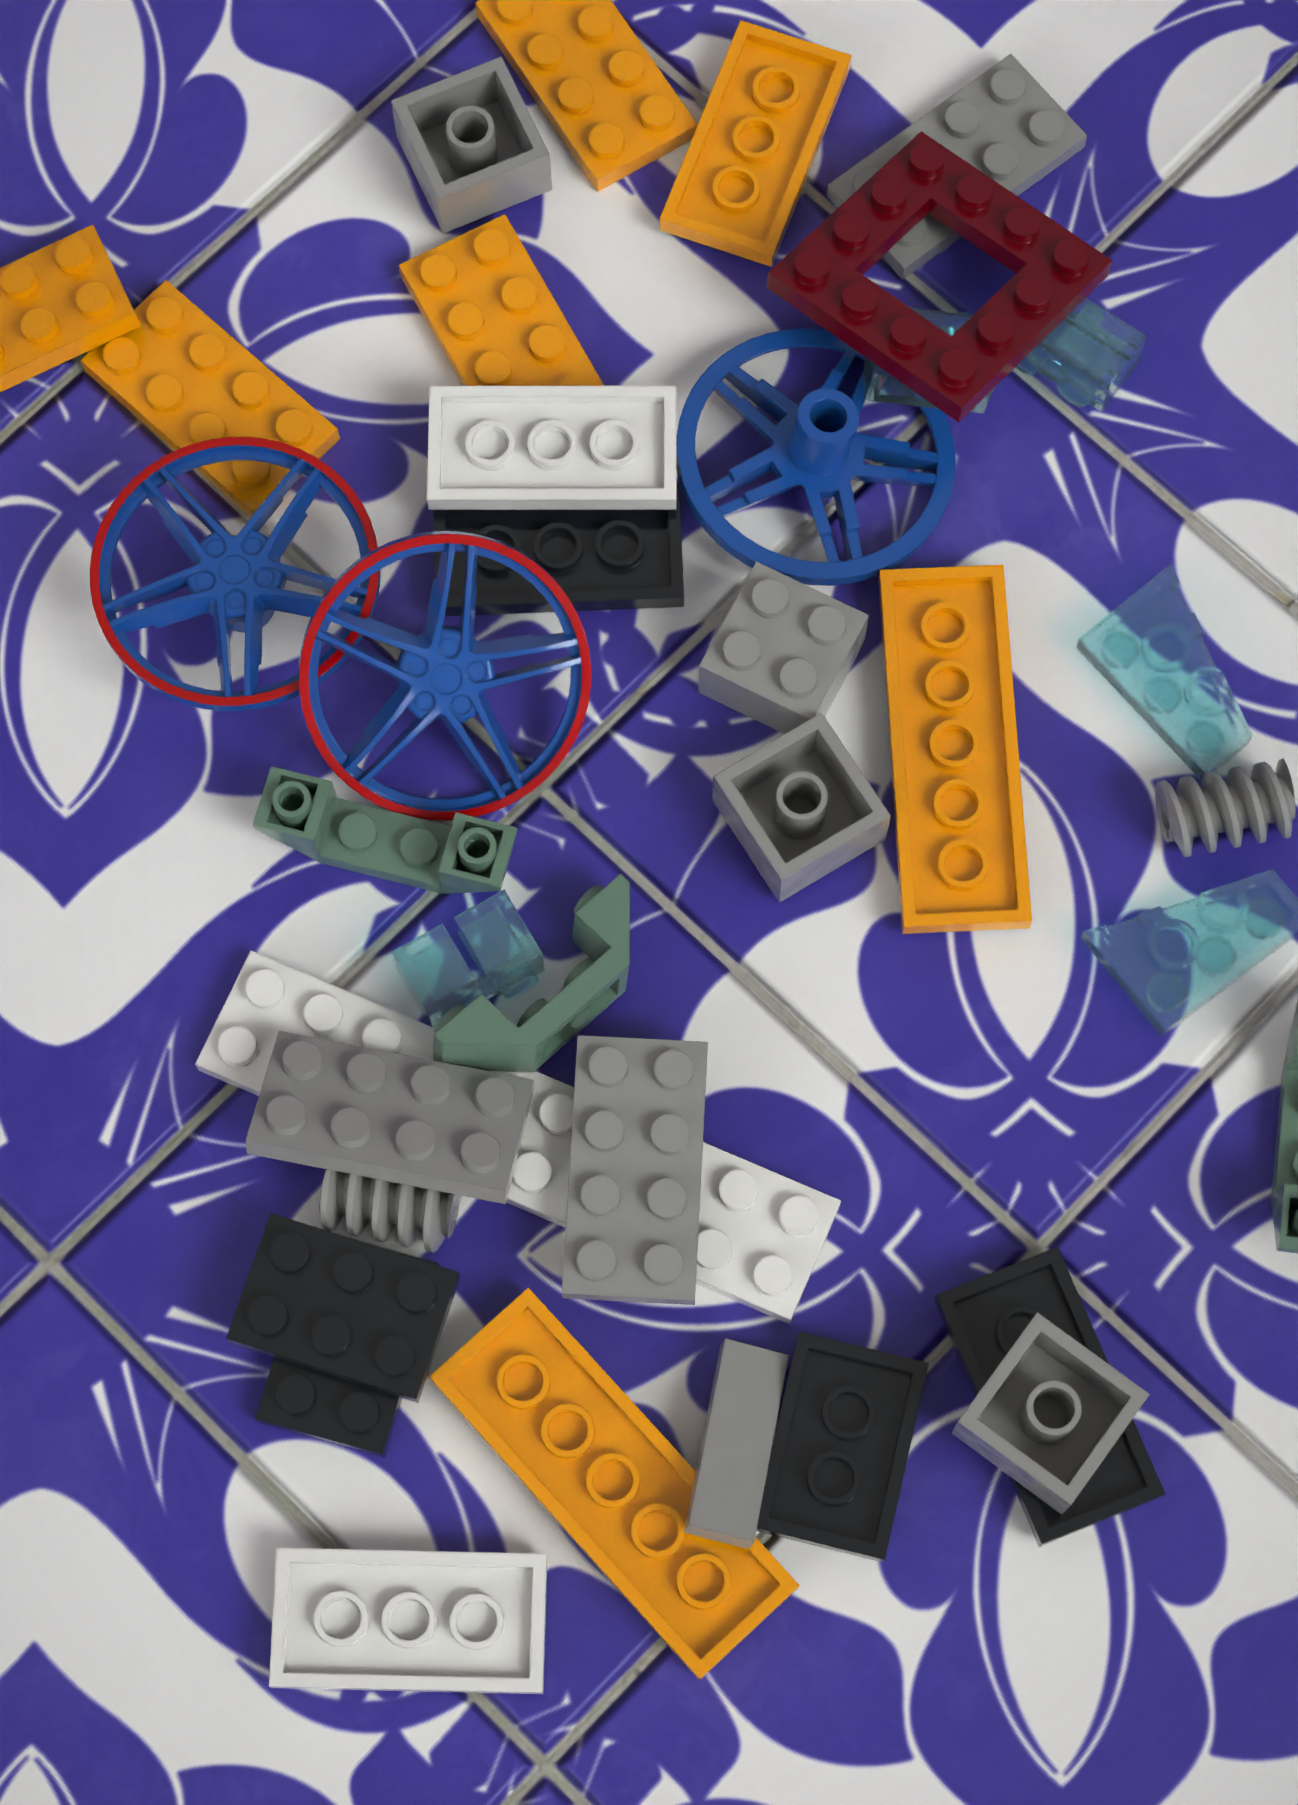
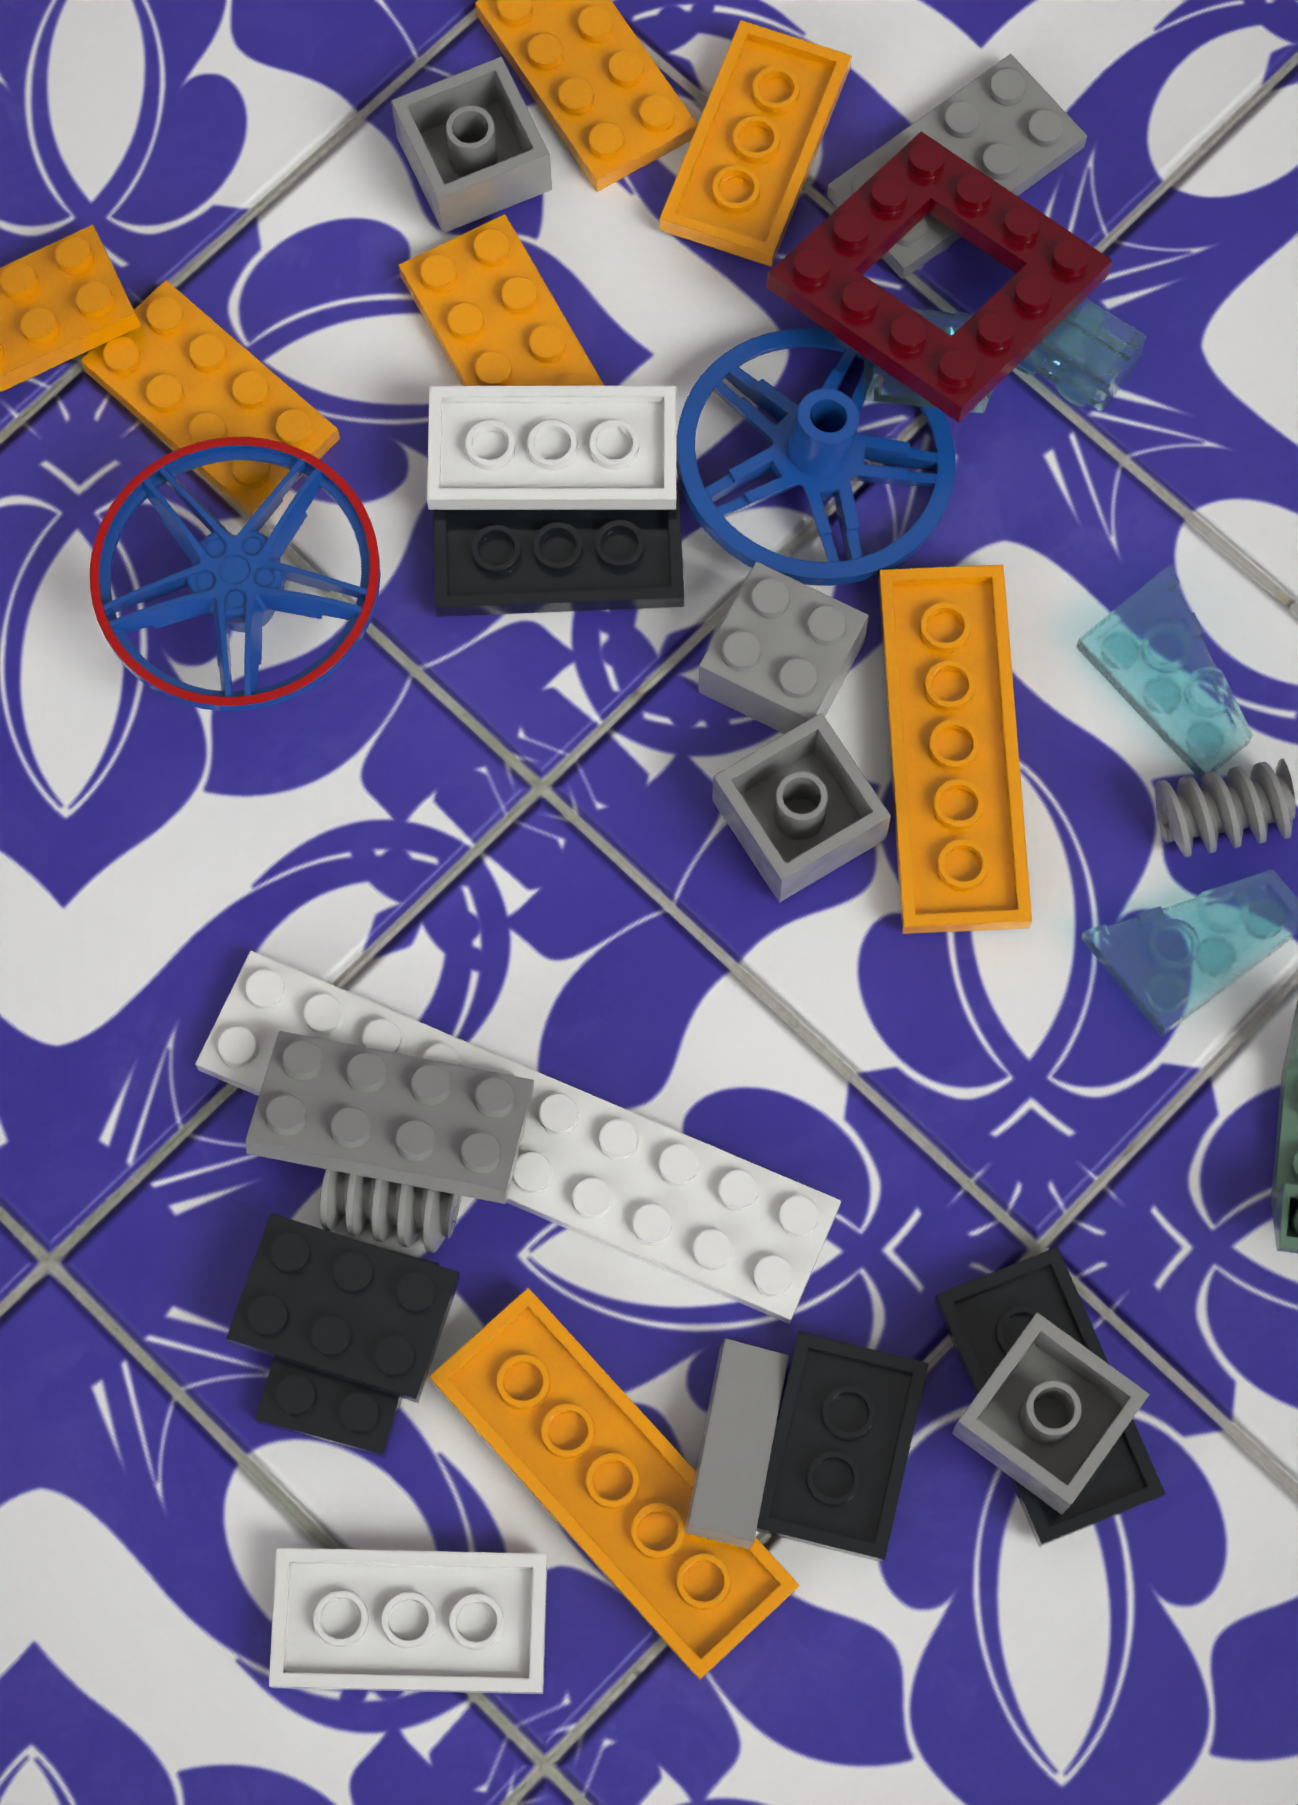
sand green slope [253,766,518,894] -> none
blue wheel [298,531,591,821] -> none
clear light blue piece [392,890,545,1028] -> none
sand green slope [433,874,630,1072] -> none
light grey plate [562,1035,708,1305] -> none

